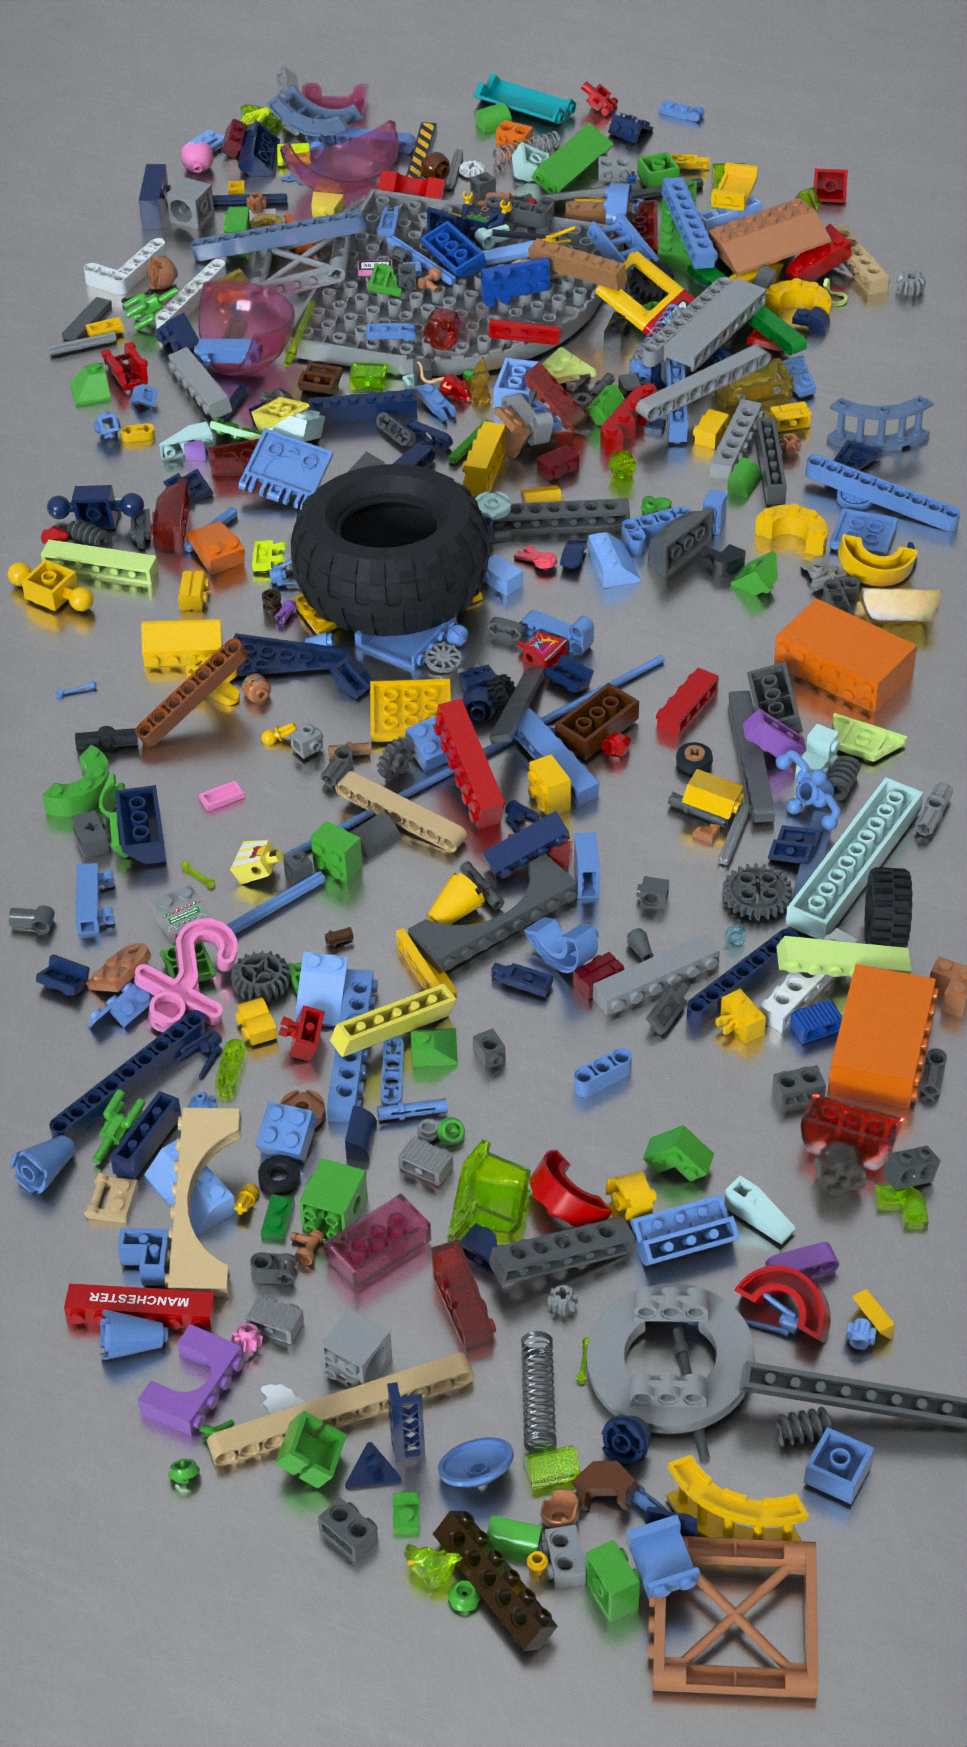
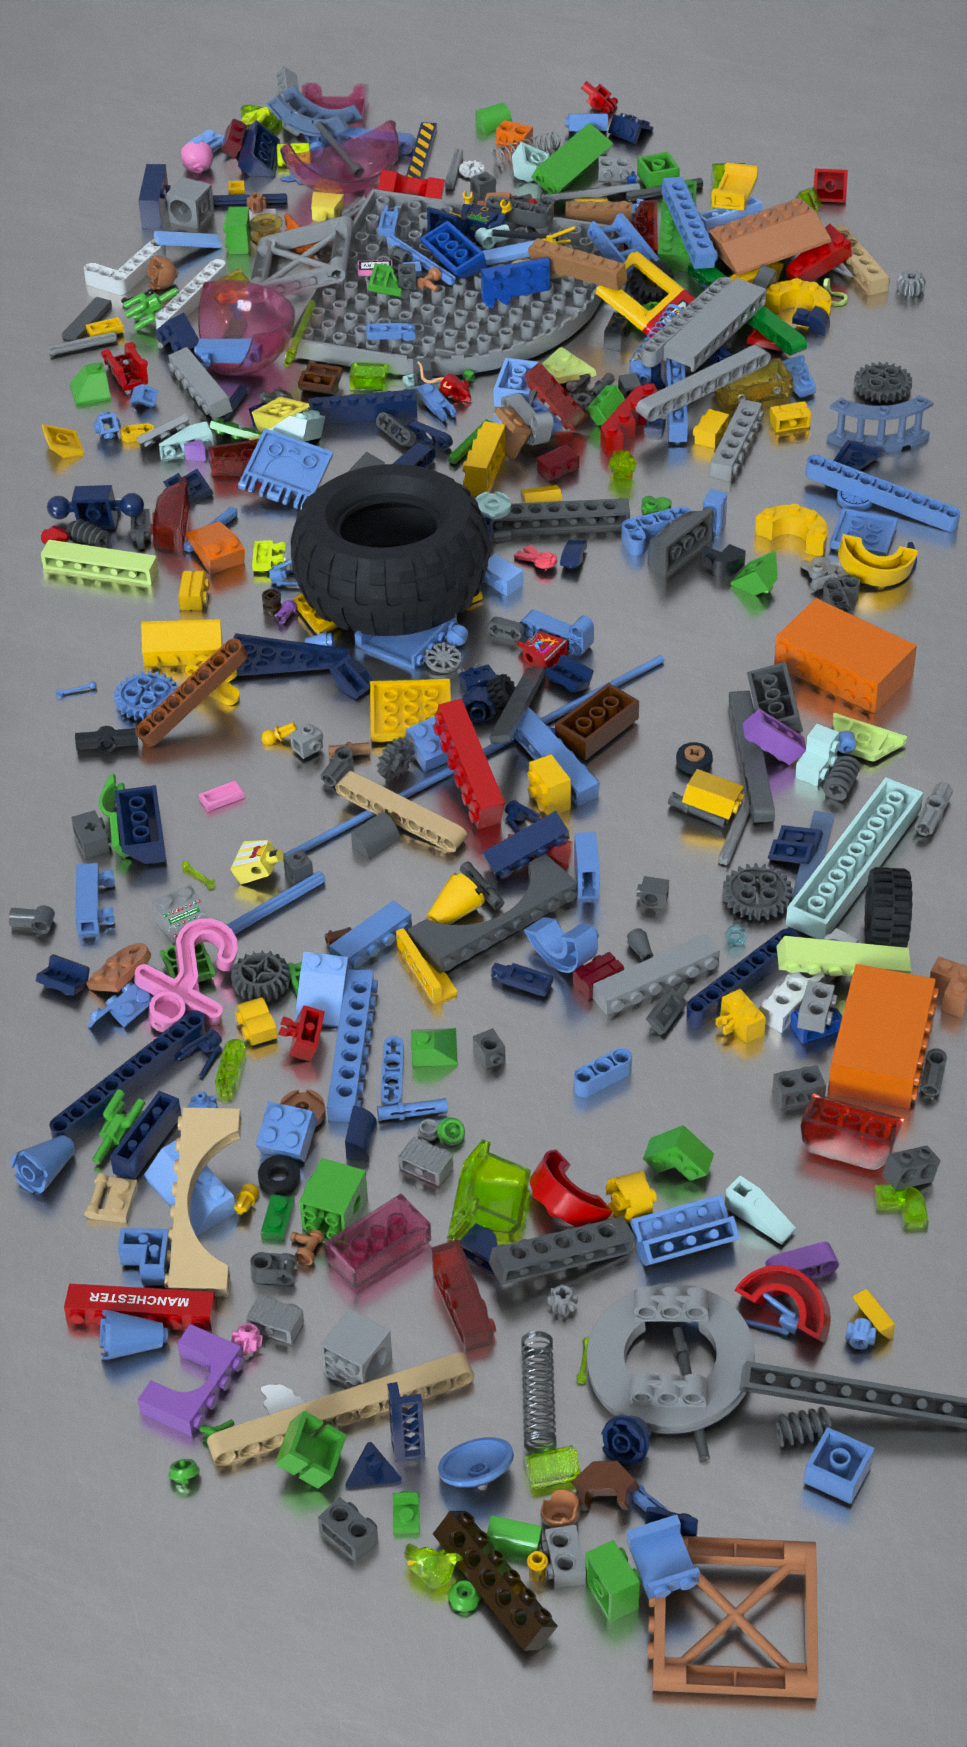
yellow brick [8,559,94,612] -> none
bright green brick [42,745,110,816] -> none
sand blue beam [190,210,367,261] -> none
nougat head [242,673,271,703] -> none
bright green brick [311,821,362,882] -> none
light yellow brick [330,983,457,1057] -> none
reddish brown plant [421,152,450,179] -> none
clear red brick [424,308,462,350] -> none
clear yellow hinge [468,356,491,406] -> none
teal cylinder [473,73,576,124] -> none
red fence [489,319,562,345] -> none
light blue slope [588,532,641,588] -> none
red rock [602,732,631,757] -> none
medium blue brick [603,182,632,225] -> none
red brick [656,668,719,737] -> none
medium blue hinge [659,100,705,122] -> none
yellow fence [666,1454,808,1541] -> none
yellow hinge [670,154,710,170] -> none
nougat tile [693,824,721,844] -> none
bright green brick [727,457,762,498] -> none
dark grey brick [756,418,787,505] -> none
medium blue wheel [776,750,841,831] -> none
nougat gear [779,433,801,456] -> none
clear smoke brick [814,1142,867,1197] -> none
clear yellow windscreen [857,588,942,627] -> none
none -> yellow slope [41,424,84,458]
none -> medium blue gear [114,670,178,721]
none -> light grey wing [137,414,190,448]
none -> light blue tile [153,231,222,248]
none -> dark grey piece [316,122,364,178]
none -> medium blue brick [329,900,412,970]
none -> medium blue brick [565,113,608,131]
none -> light grey brick [797,980,838,1033]
none -> medium blue piece [838,730,857,753]
none -> dark grey gear [854,362,912,403]

